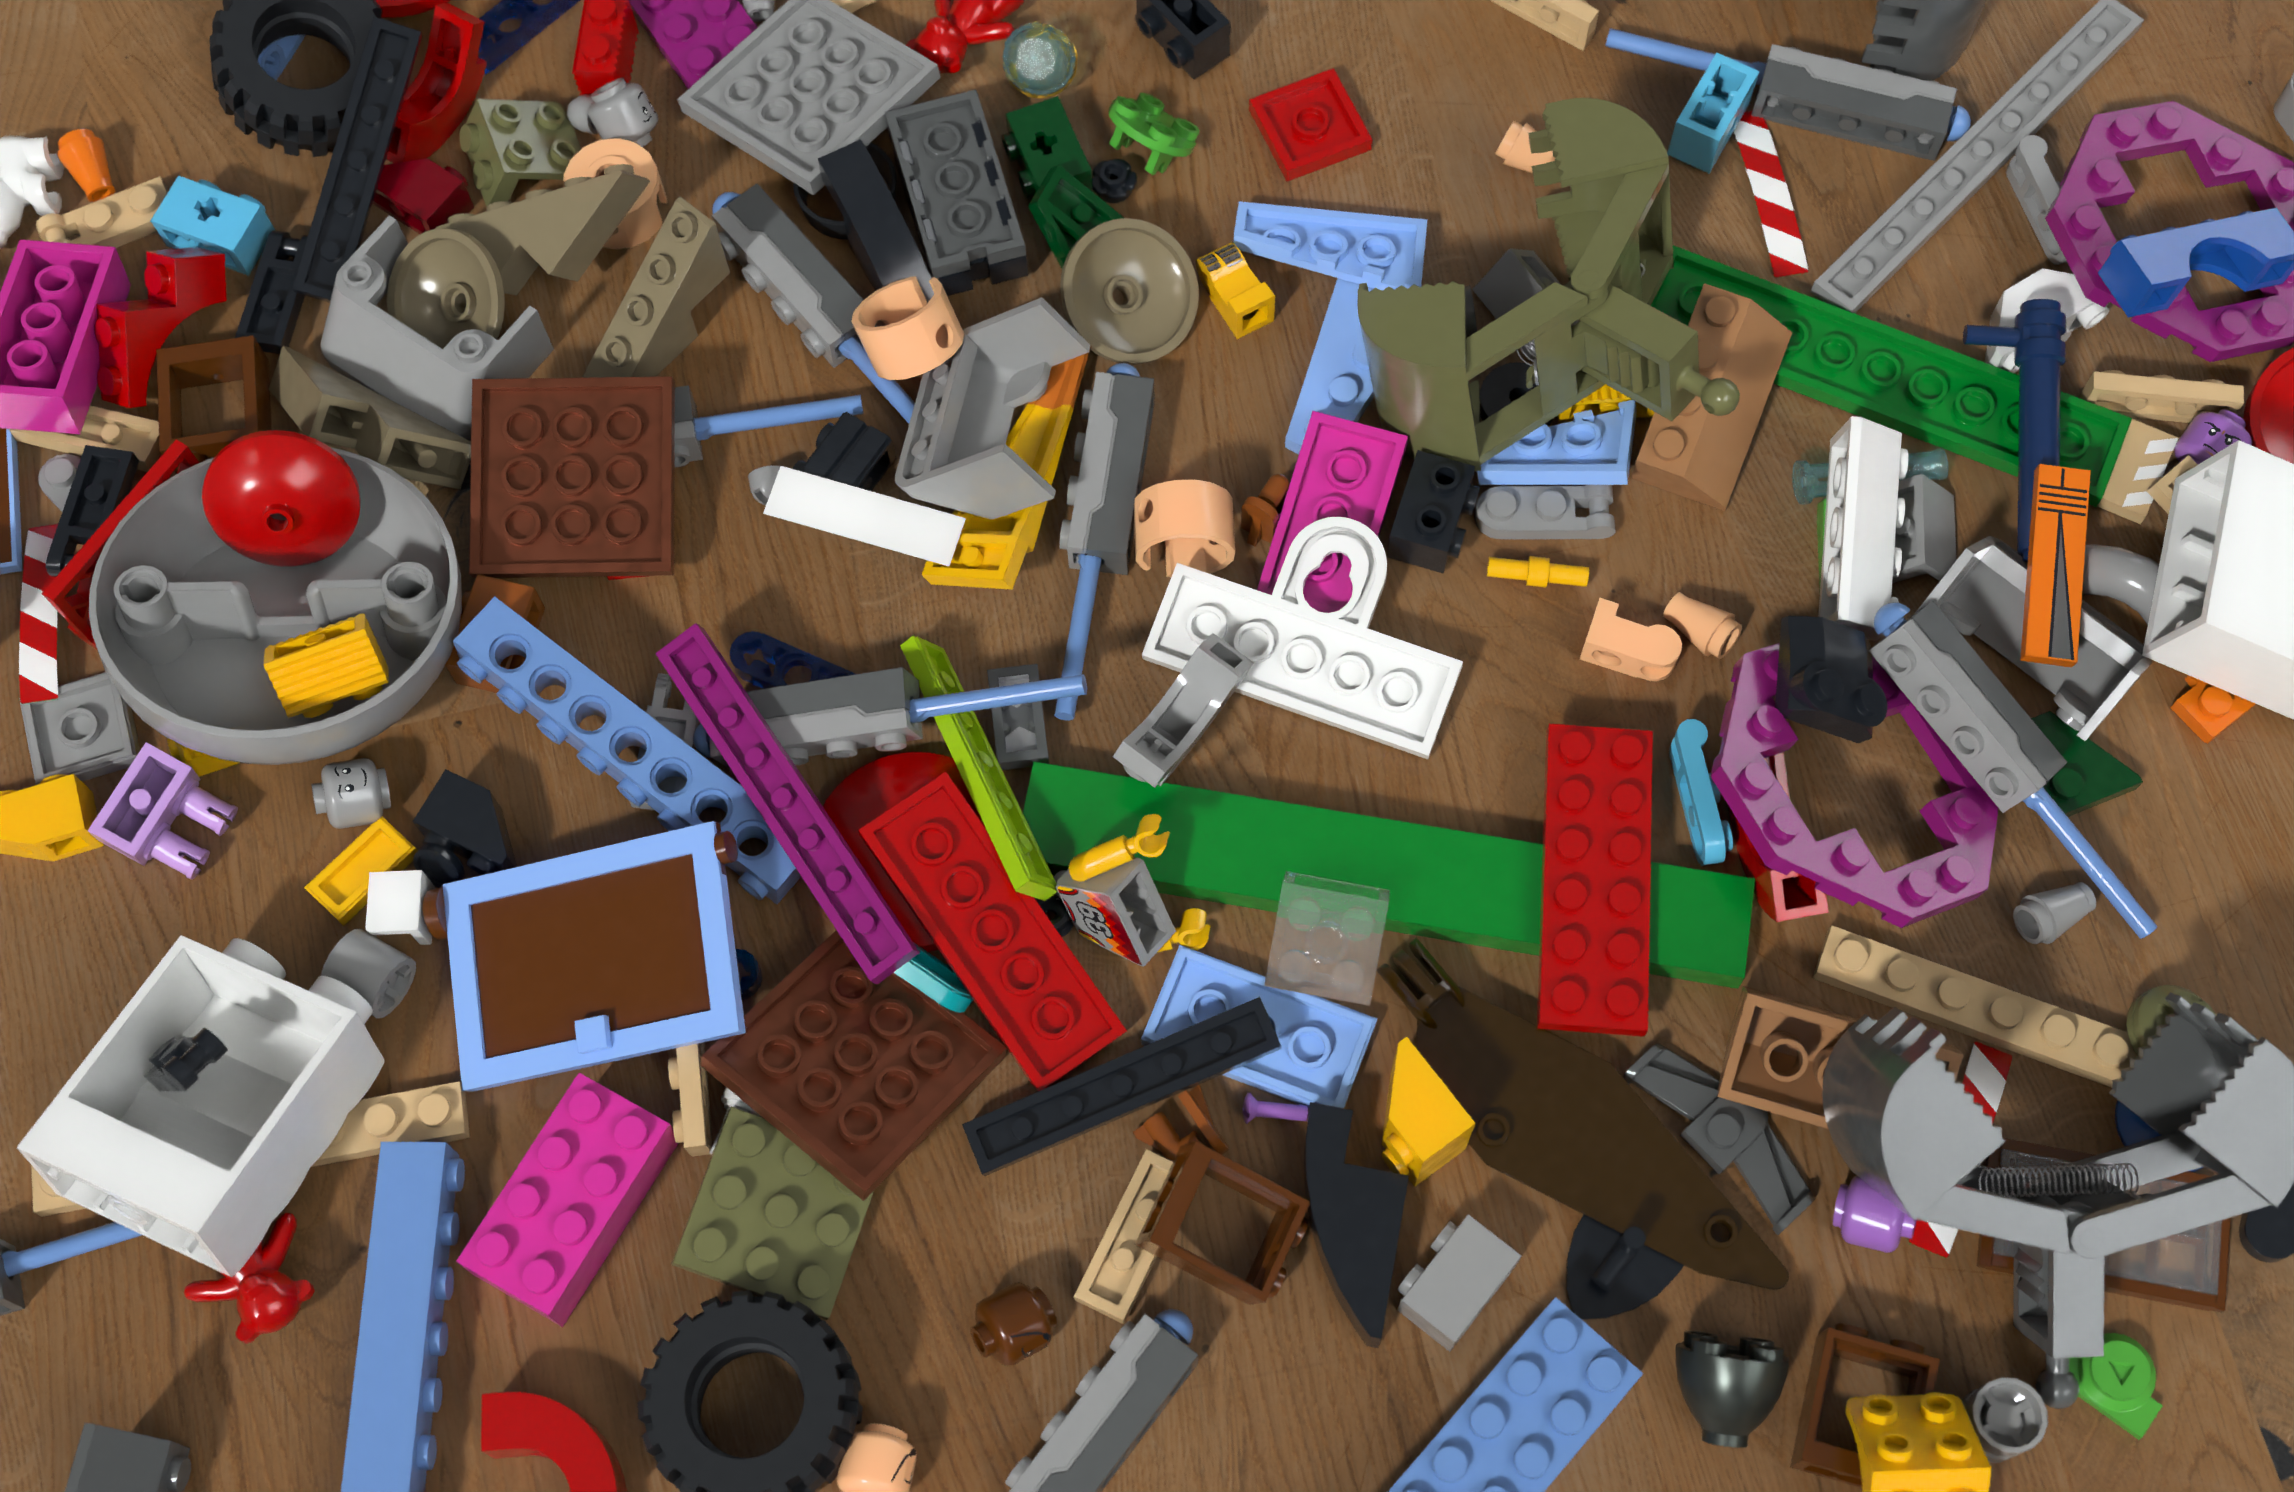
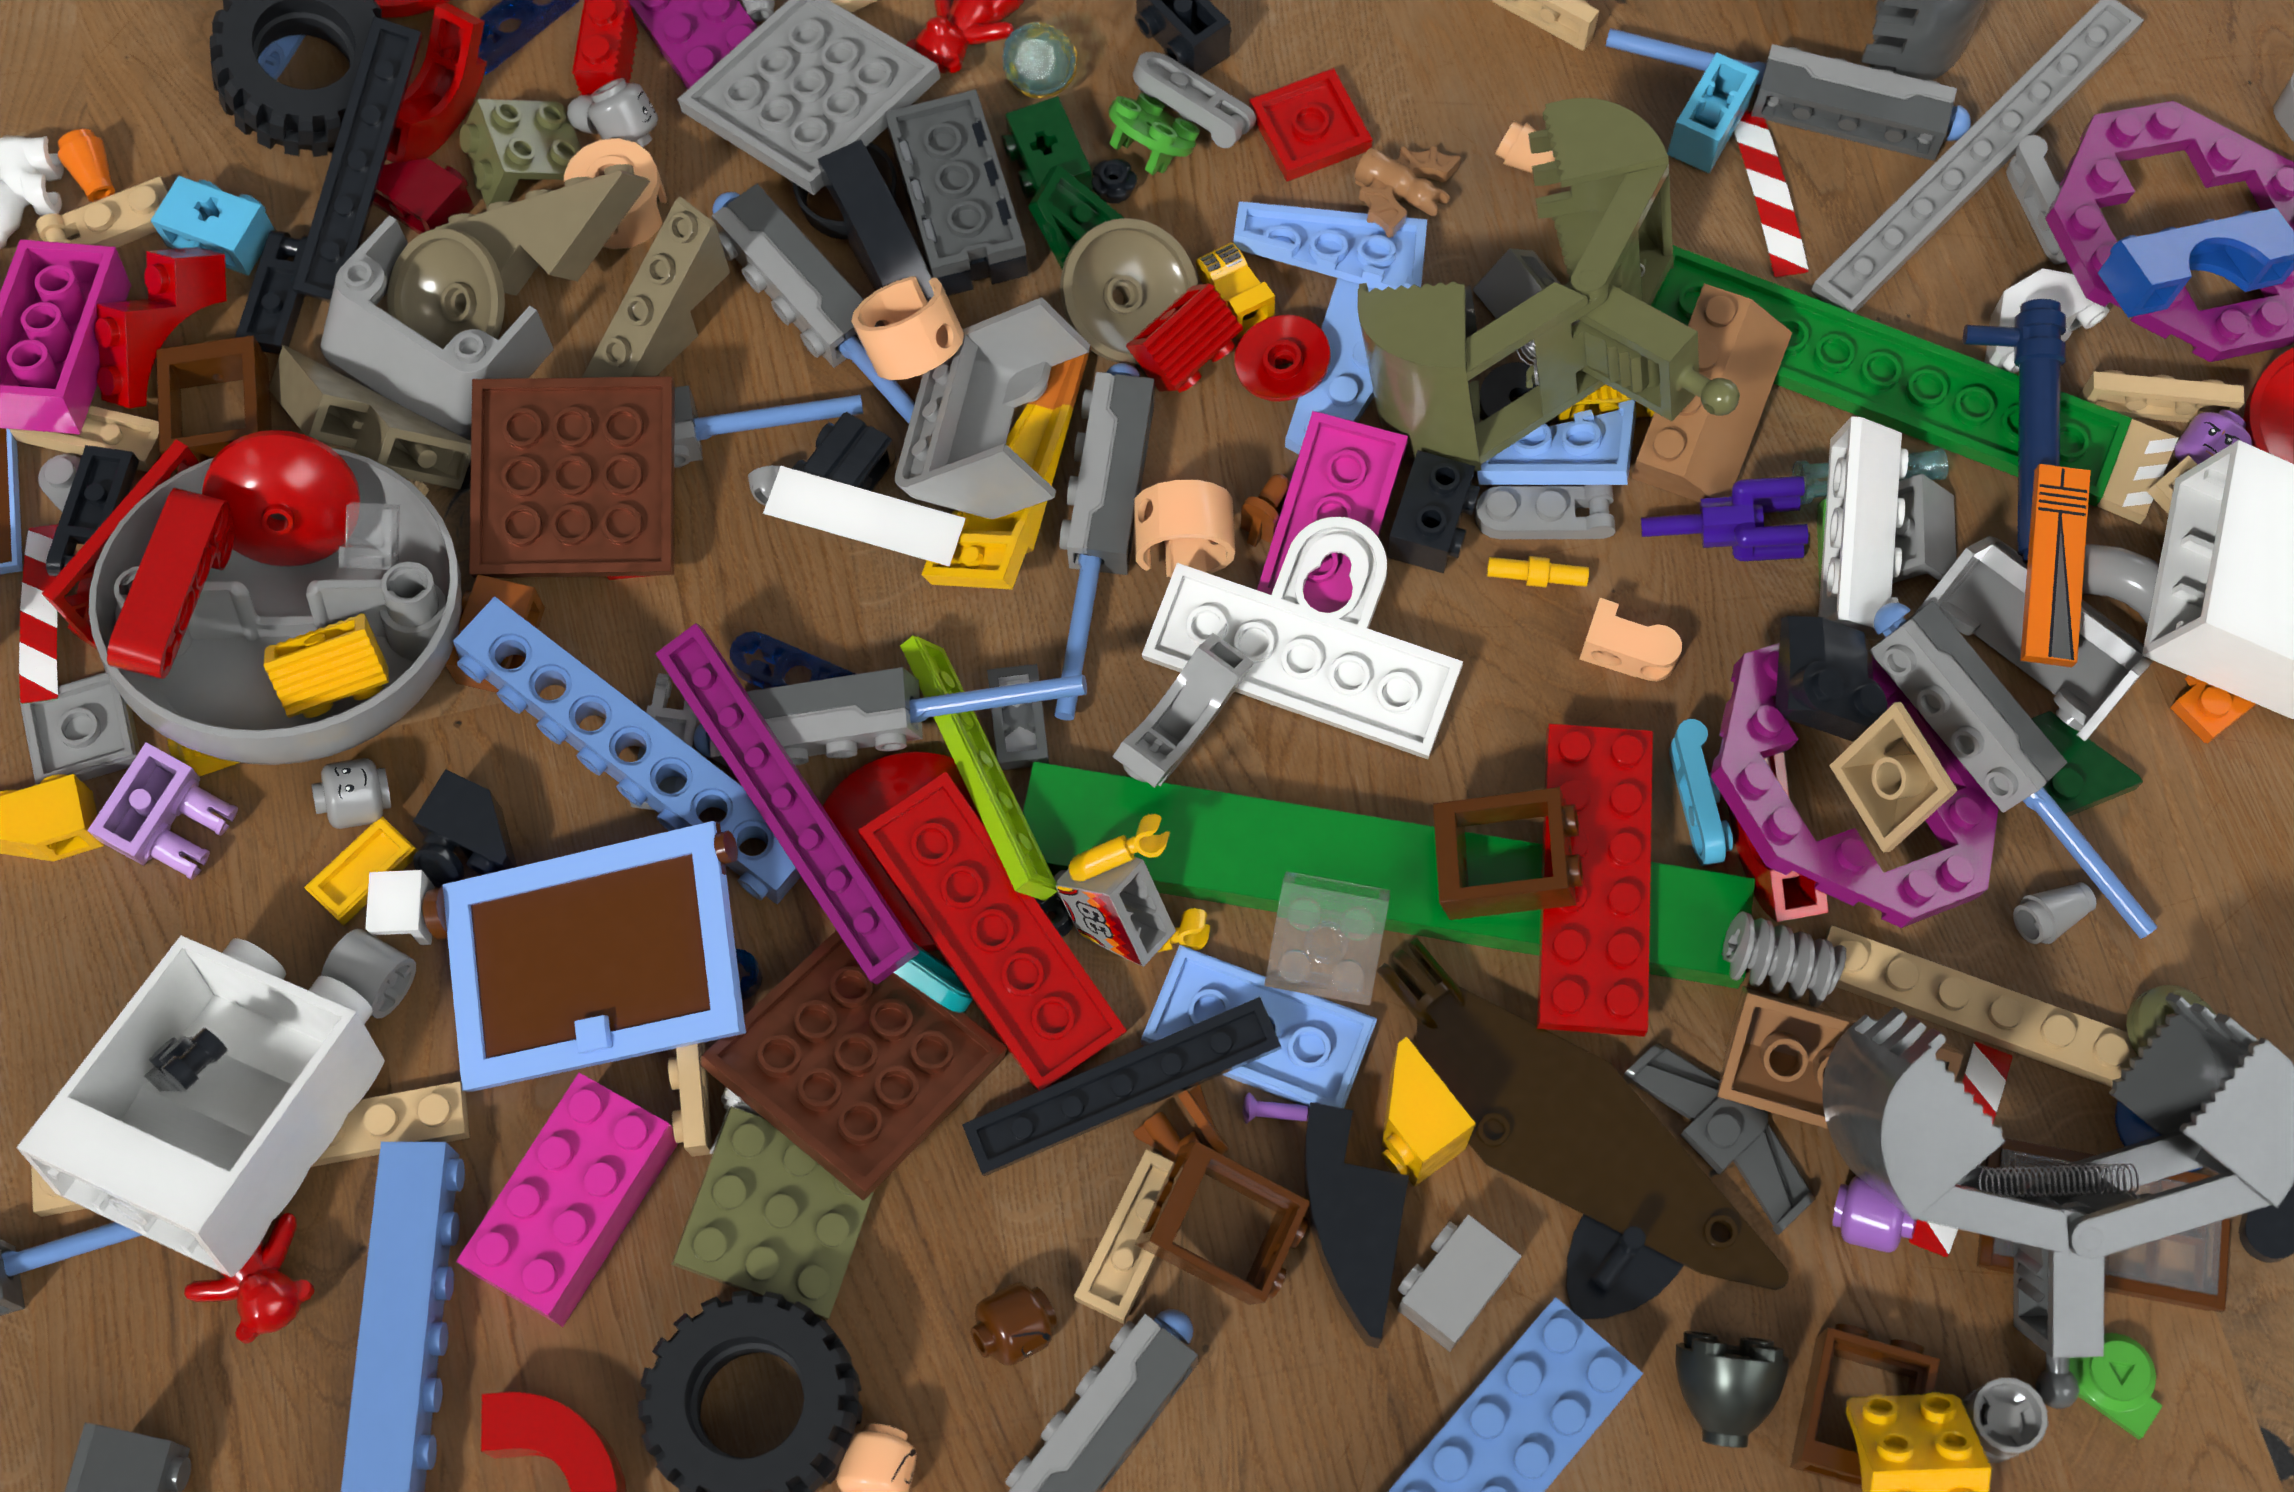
light nougat cone [1663,592,1742,659] -> none
none -> red beam [107,488,235,679]
none -> clear panel [339,502,400,570]
none -> red brick [1126,283,1243,393]
none -> light grey plate [1132,52,1256,148]
none -> red dish [1234,315,1331,402]
none -> medium nougat animal [1355,146,1461,238]
none -> reddish brown window [1433,787,1584,920]
none -> dark purple plant [1641,476,1808,561]
none -> light grey piece [1722,911,1846,1008]
none -> tan slope [1829,702,1958,853]

